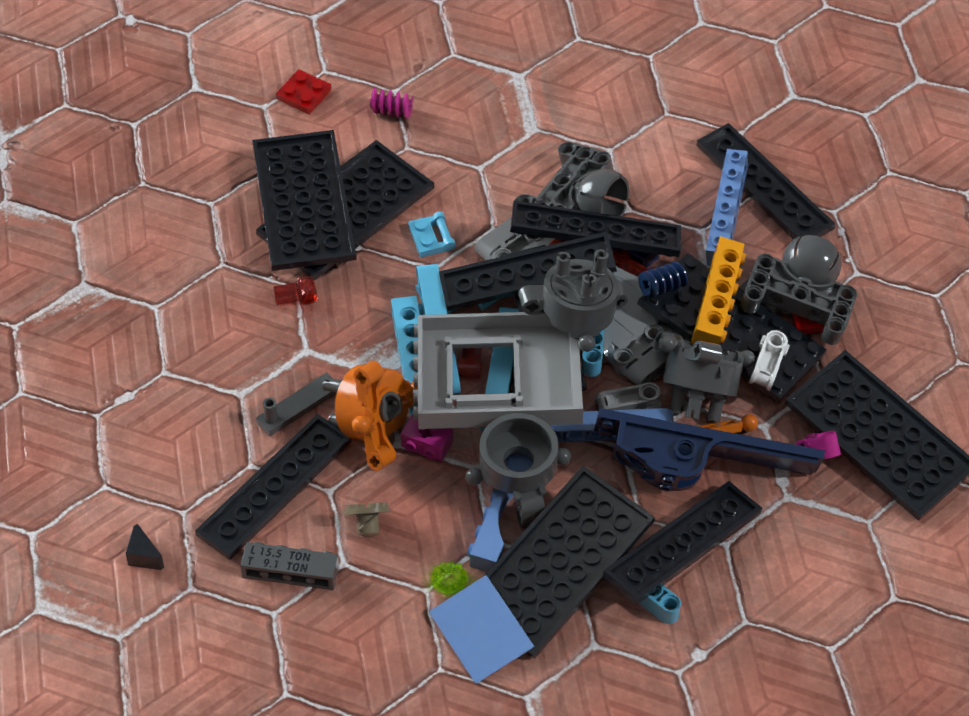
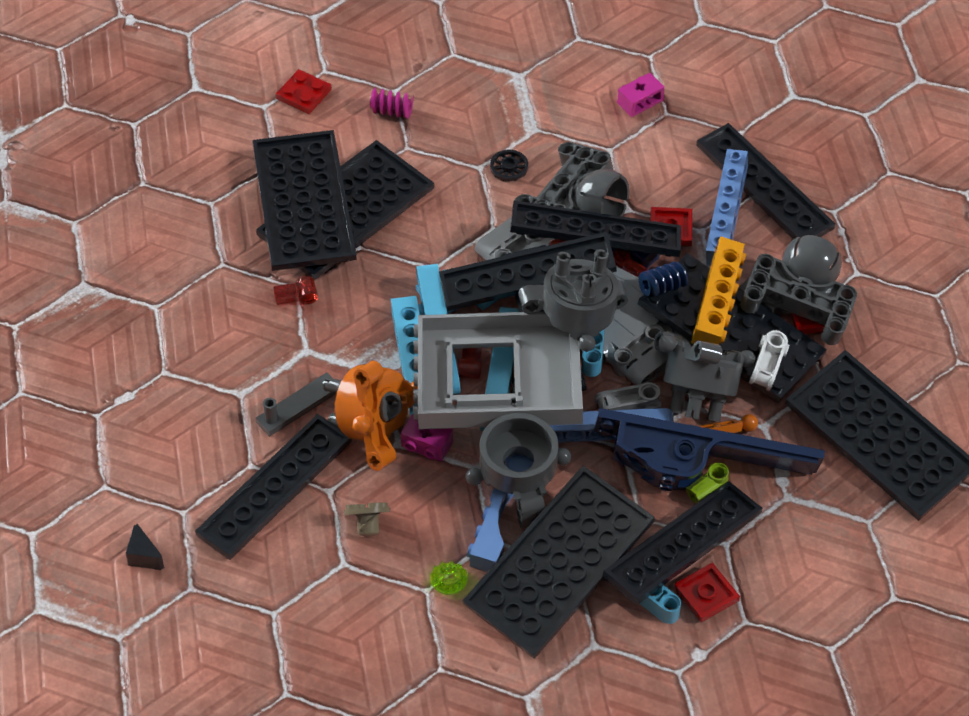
dark grey brick [240,542,339,590] -> none
medium azure plate [408,211,456,258] -> none
medium blue sticker [429,575,534,684] -> none
dark pink piece [795,431,841,459] -> none
none -> black wheel [490,149,528,182]
none -> dark pink brick [617,73,665,117]
none -> red plate [650,207,693,246]
none -> red plate [674,562,740,623]
none -> lime piece [686,463,729,504]

